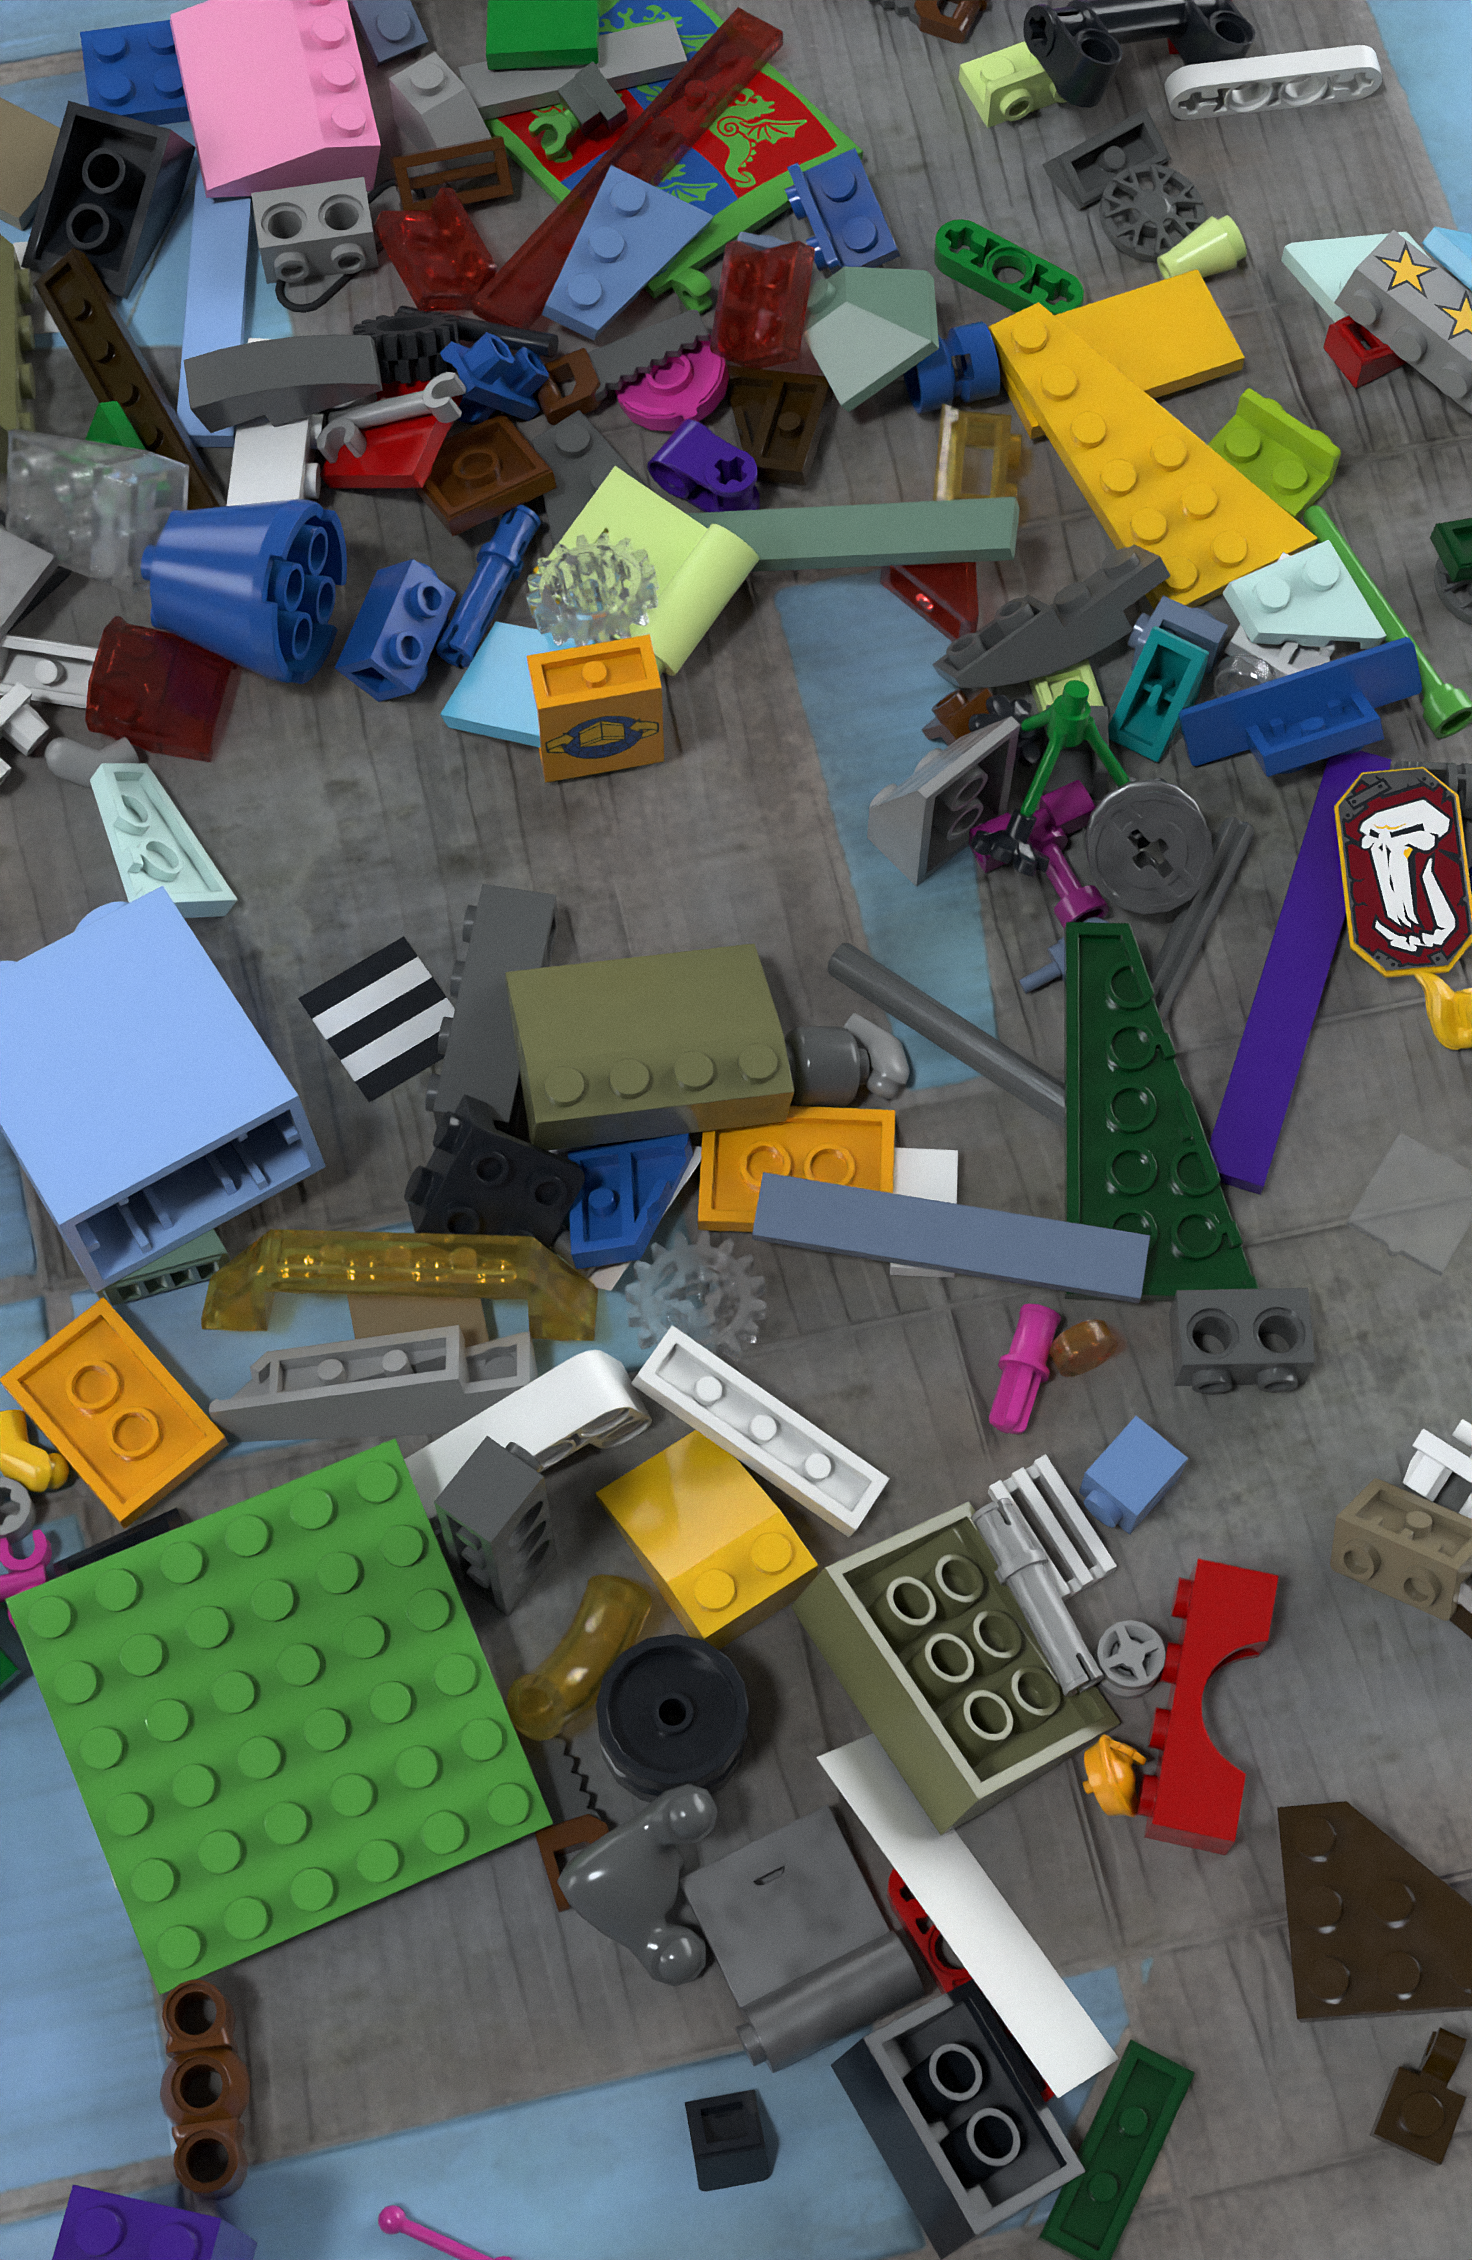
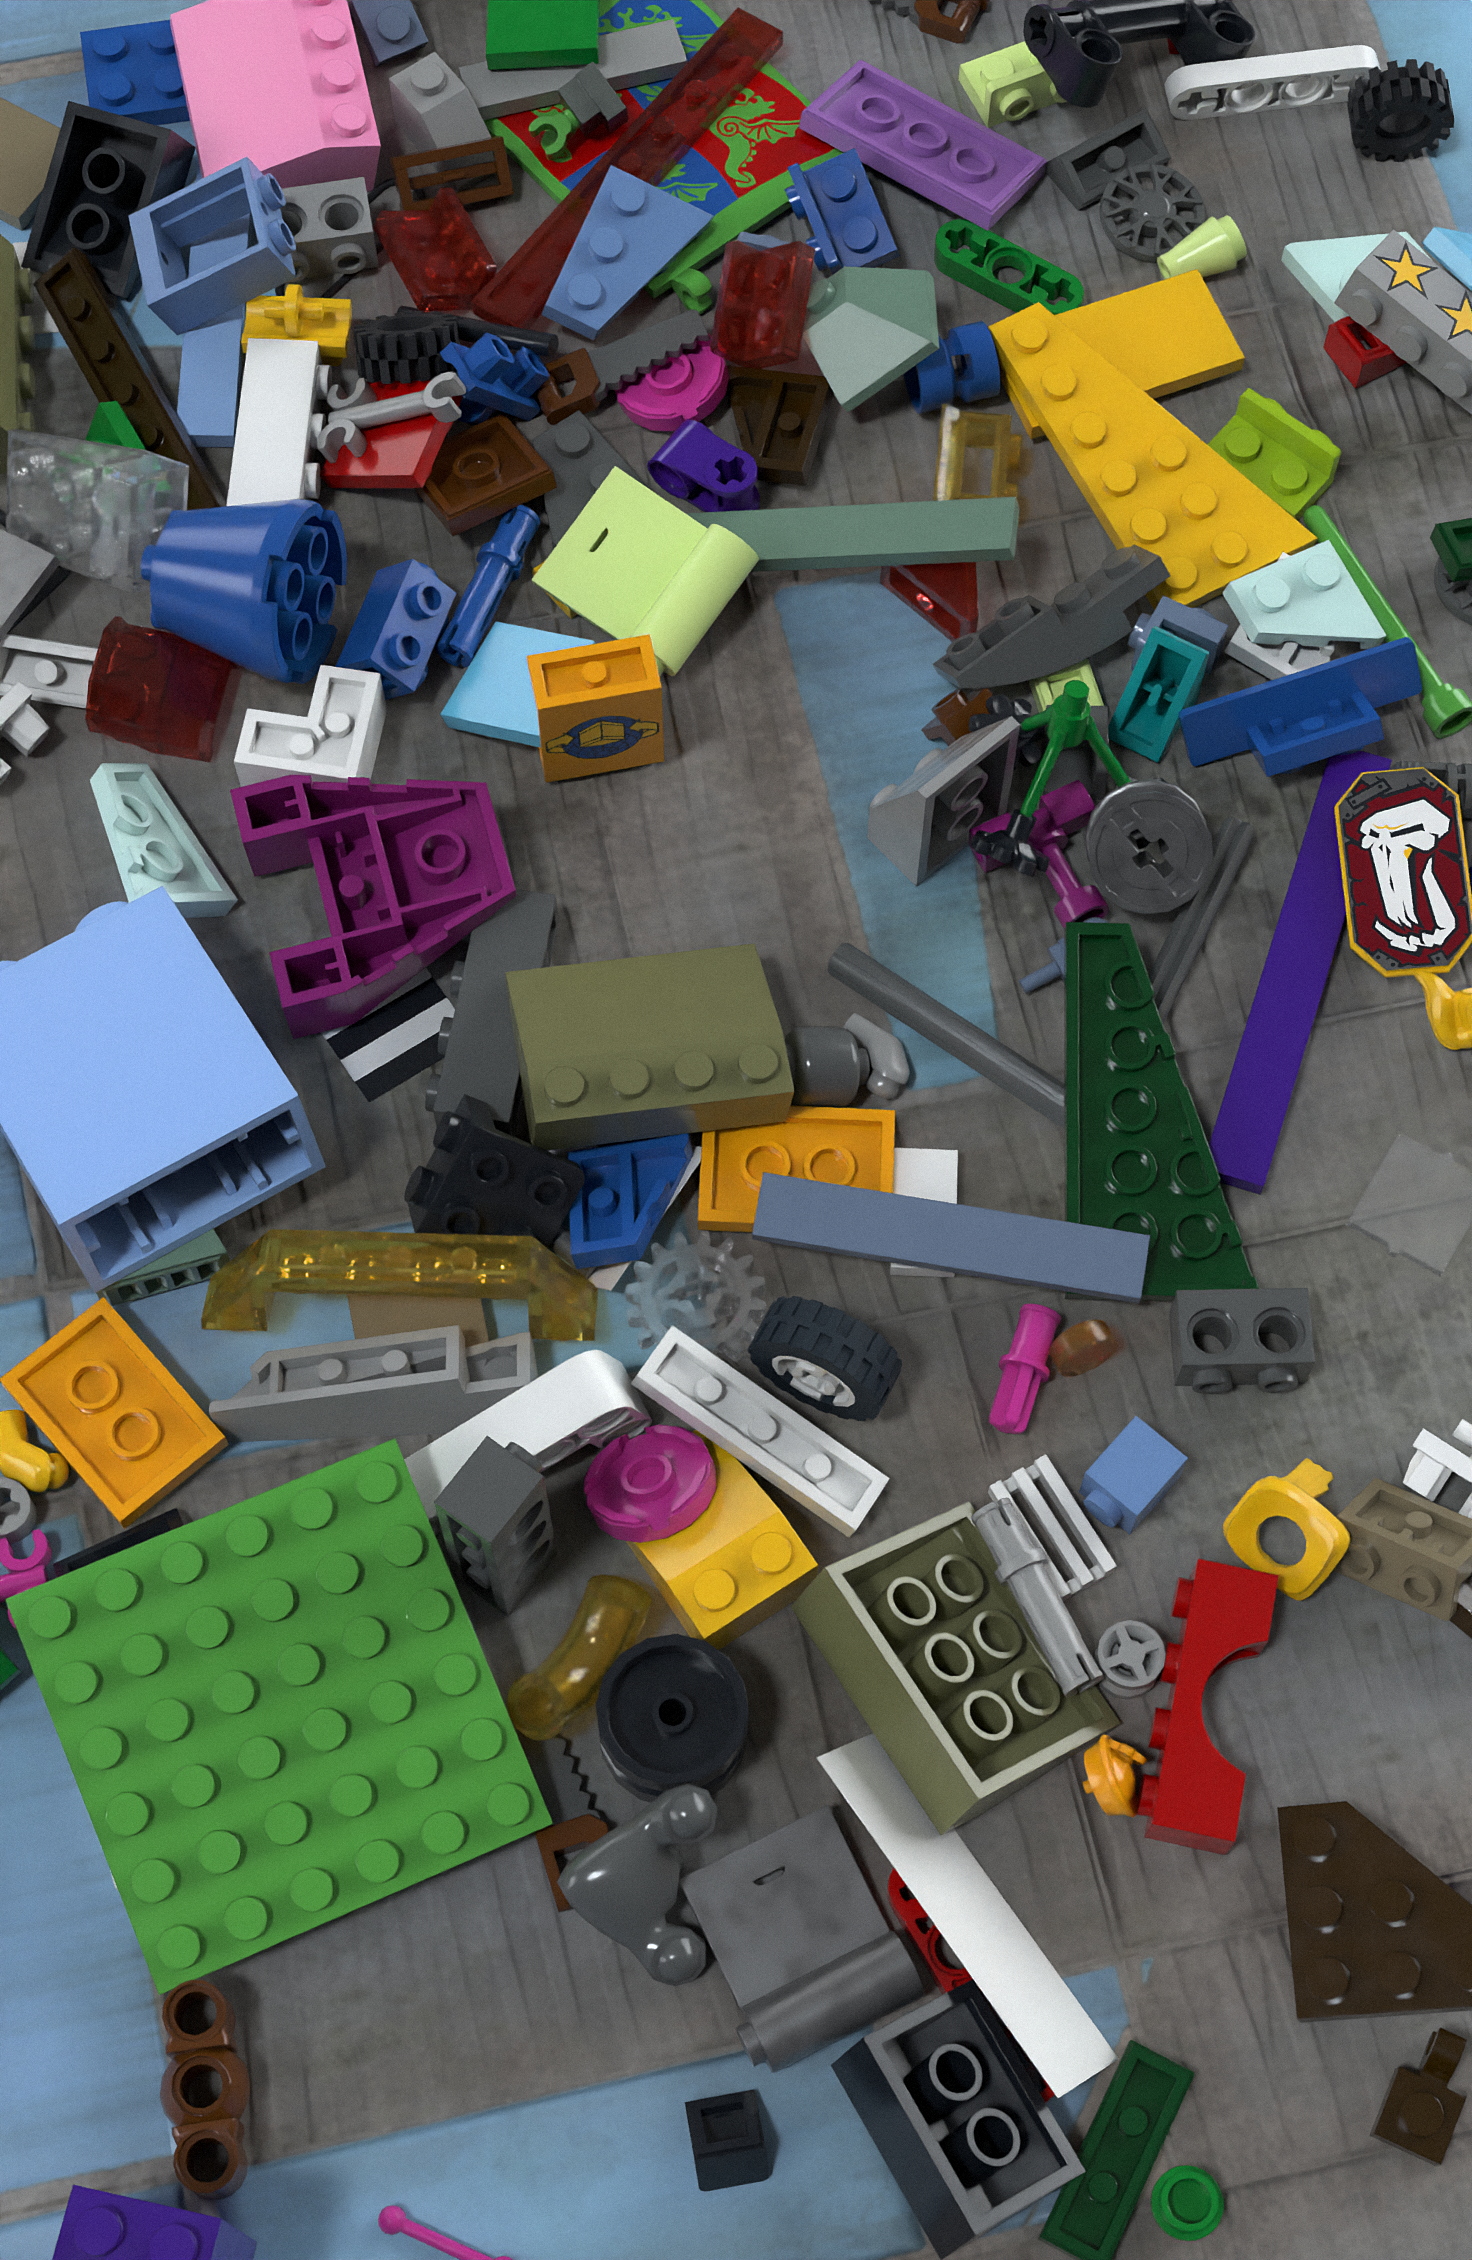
light grey arm [45,737,140,788] -> none
dark grey slope [183,334,383,433] -> none
clear gear [526,533,659,647] -> none
clear tile [1213,654,1277,698] -> none
none -> medium blue window [129,157,296,335]
none -> magenta wedge [230,775,517,1039]
none -> white panel [234,665,387,787]
none -> yellow hips [241,284,352,366]
none -> dark pink tile [584,1424,717,1543]
none -> black wheel [748,1296,902,1421]
none -> medium lavender tile [799,60,1047,231]
none -> green plate [1150,2165,1224,2242]
none -> yellow piece [1223,1458,1350,1601]
none -> black tyre [1347,59,1454,162]

